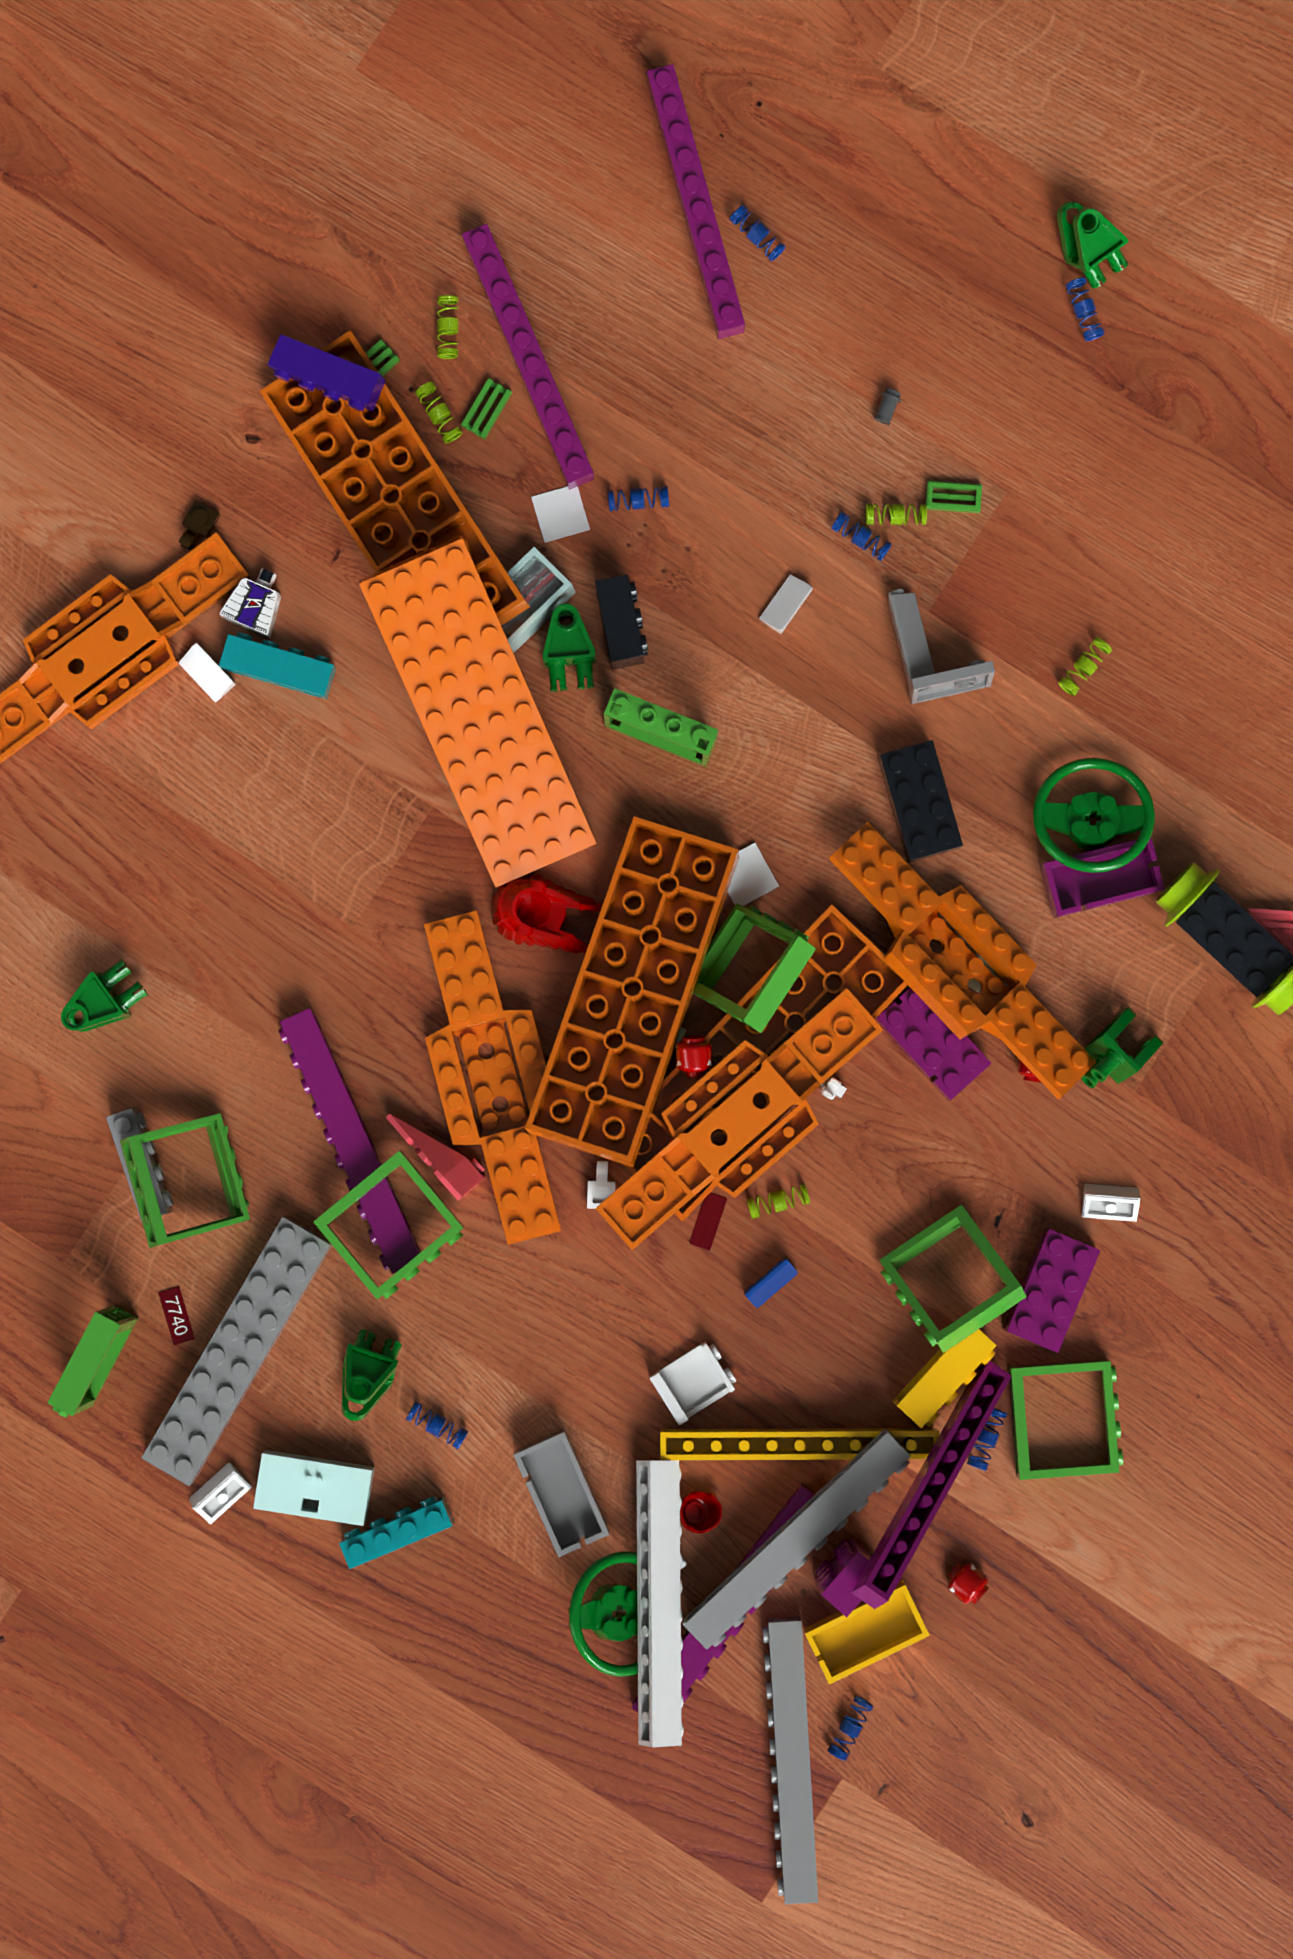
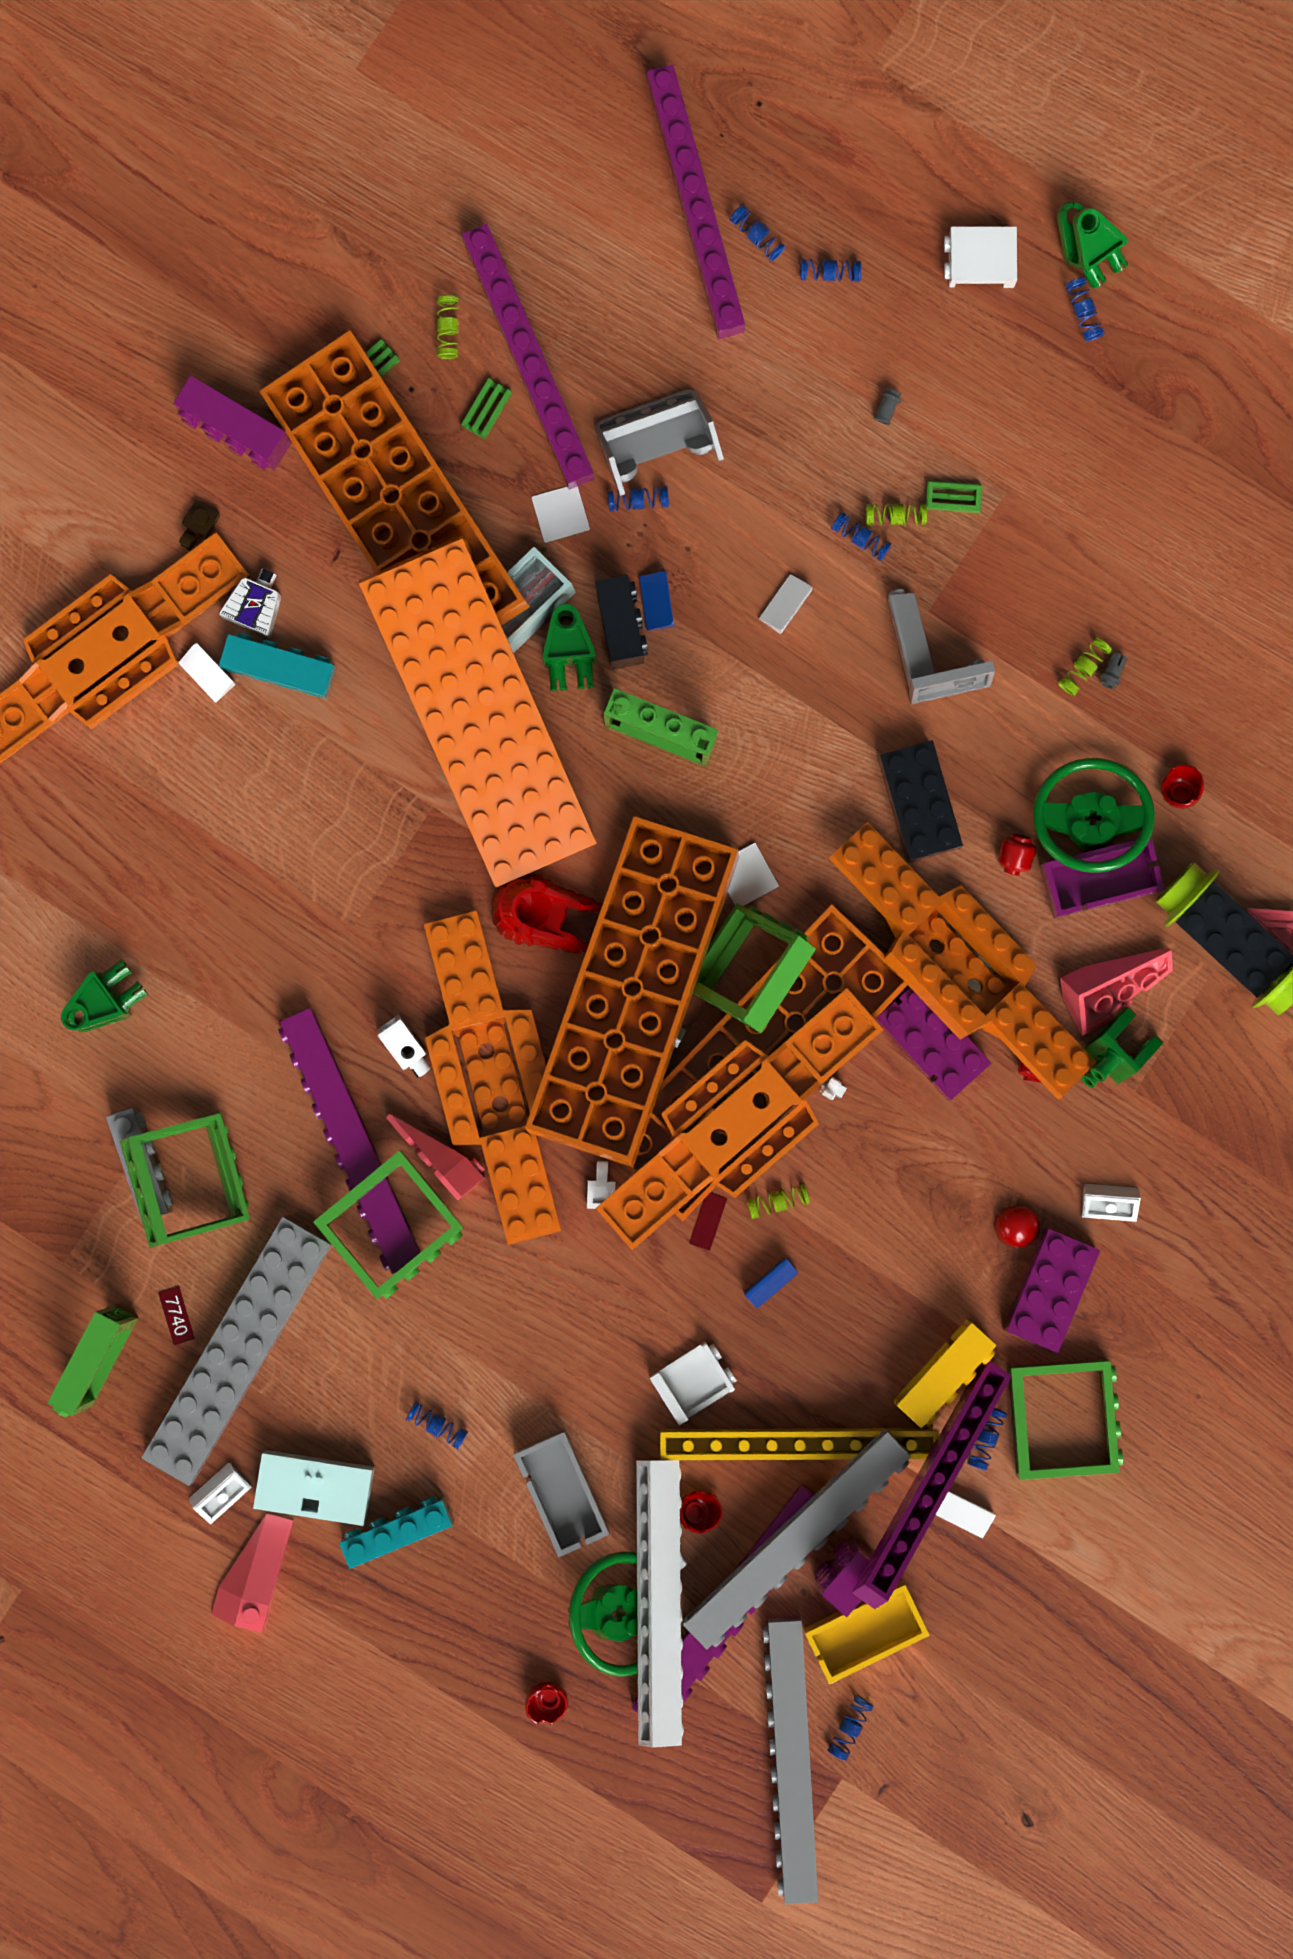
dark purple brick [267,334,386,411] -> none
green piece [341,1329,402,1421] -> none
lime piece [415,382,463,443] -> none
red head [676,1035,712,1077] -> none
bright green window [879,1204,1027,1353] -> none
red head [947,1563,989,1605] -> none
none -> magenta brick [173,375,291,471]
none -> coral wedge [212,1513,294,1633]
none -> white torso [377,1014,431,1078]
none -> red hair [525,1682,569,1725]
none -> light grey windscreen [594,390,724,496]
none -> blue slope [639,571,674,631]
none -> blue piece [800,259,861,282]
none -> white slope [936,1491,996,1538]
none -> white panel [944,227,1017,288]
none -> red hair [995,1206,1040,1247]
none -> red head [997,833,1037,876]
none -> coral wedge [1060,947,1173,1036]
none -> dark grey pin [1099,652,1128,689]
none -> red hair [1161,764,1204,809]

